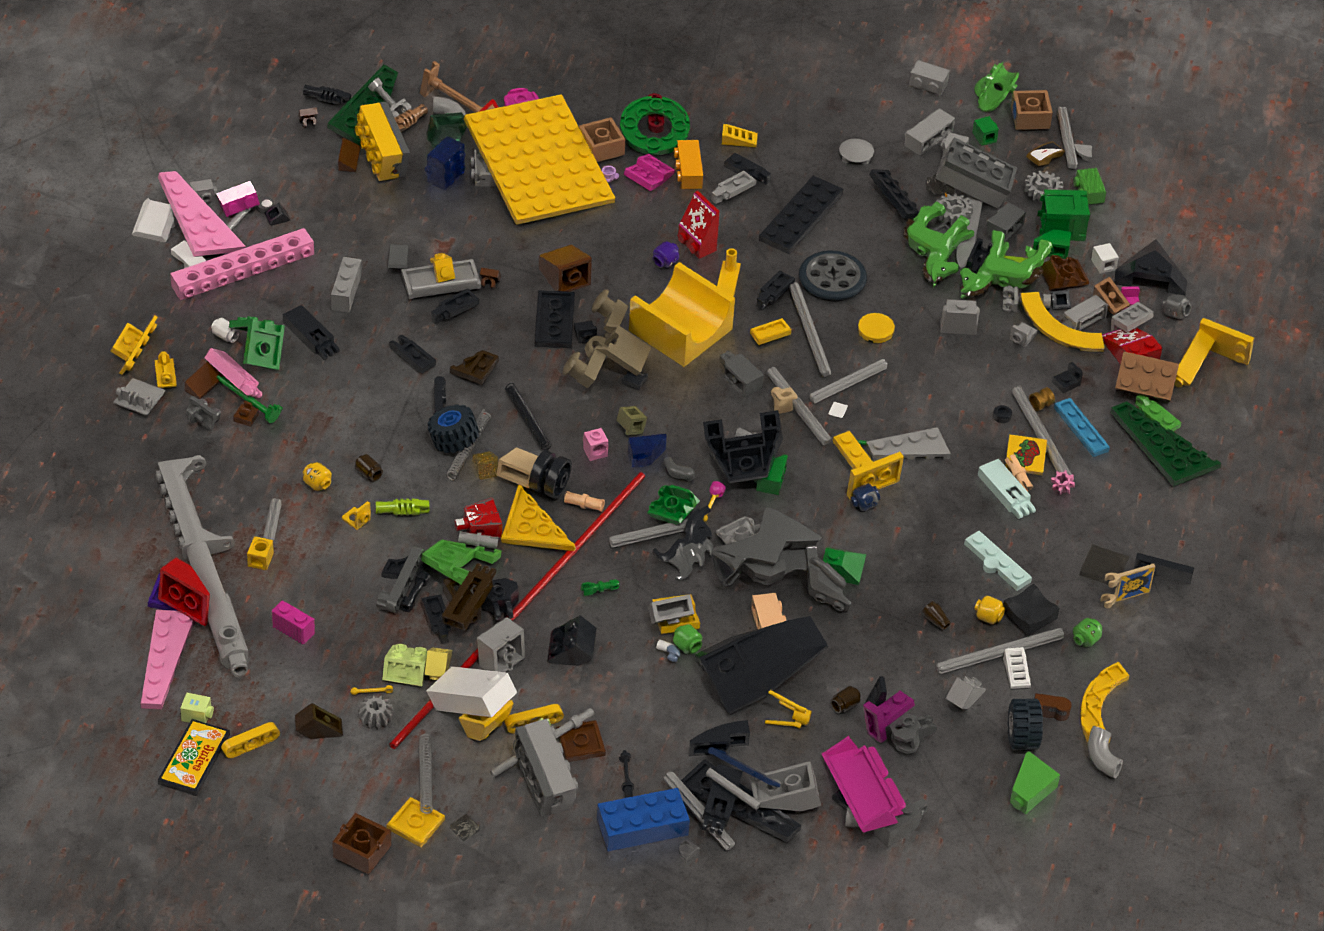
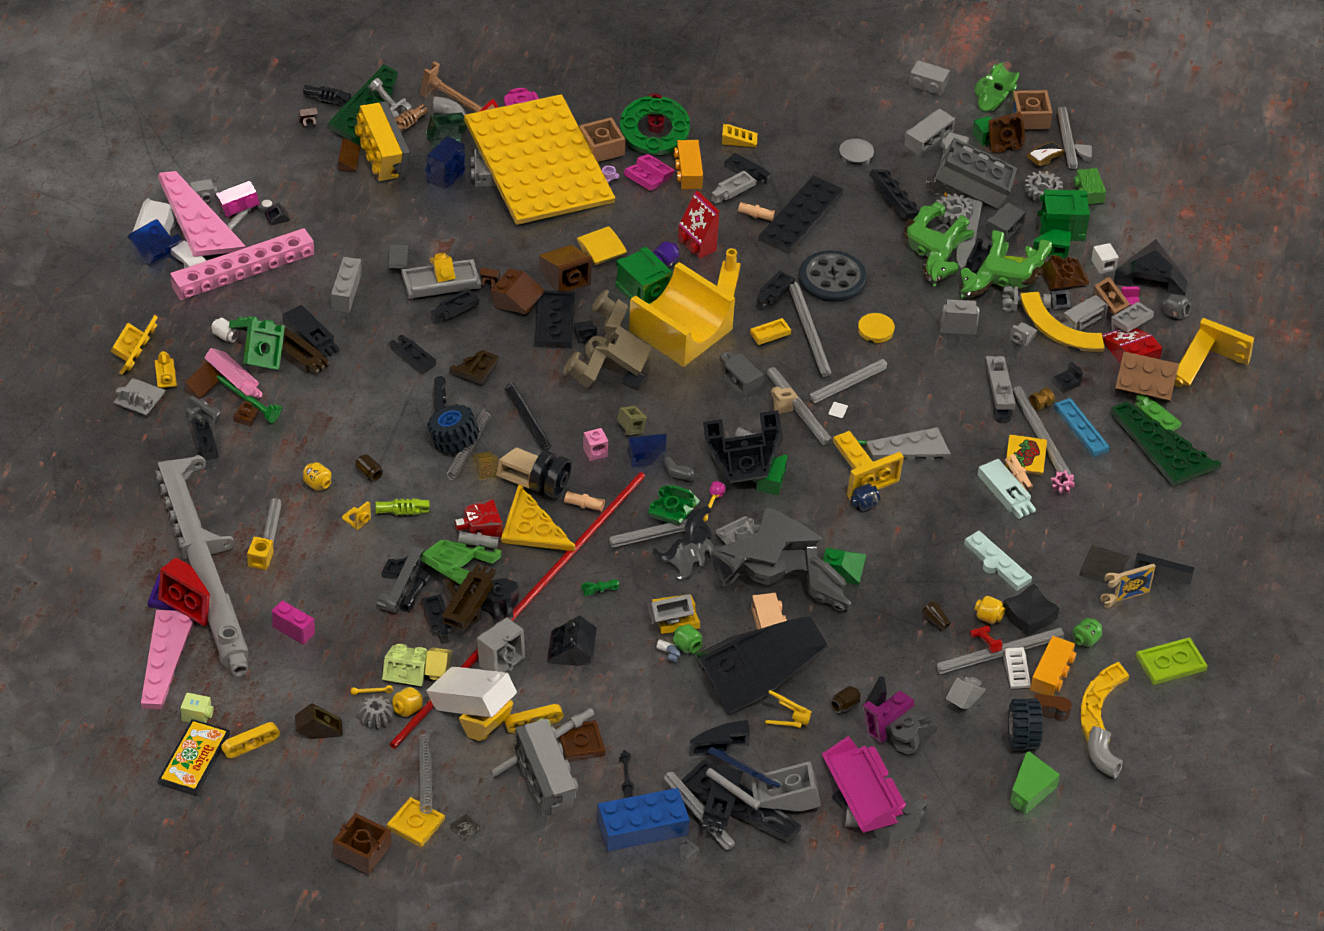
none -> clear blue bracket [128,219,182,265]
none -> black hinge [192,419,219,460]
none -> dark brown hinge [281,327,330,375]
none -> yellow head [392,687,423,717]
none -> reddish brown slope [490,269,544,314]
none -> yellow slope [577,226,627,266]
none -> green container [615,247,672,304]
none -> light nougat pin [738,202,775,221]
none -> red piece [969,625,1003,654]
none -> light grey hinge [985,356,1016,410]
none -> reddish brown slope [988,111,1025,153]
none -> light orange brick [1030,636,1076,696]
none -> lime tile [1136,637,1208,685]

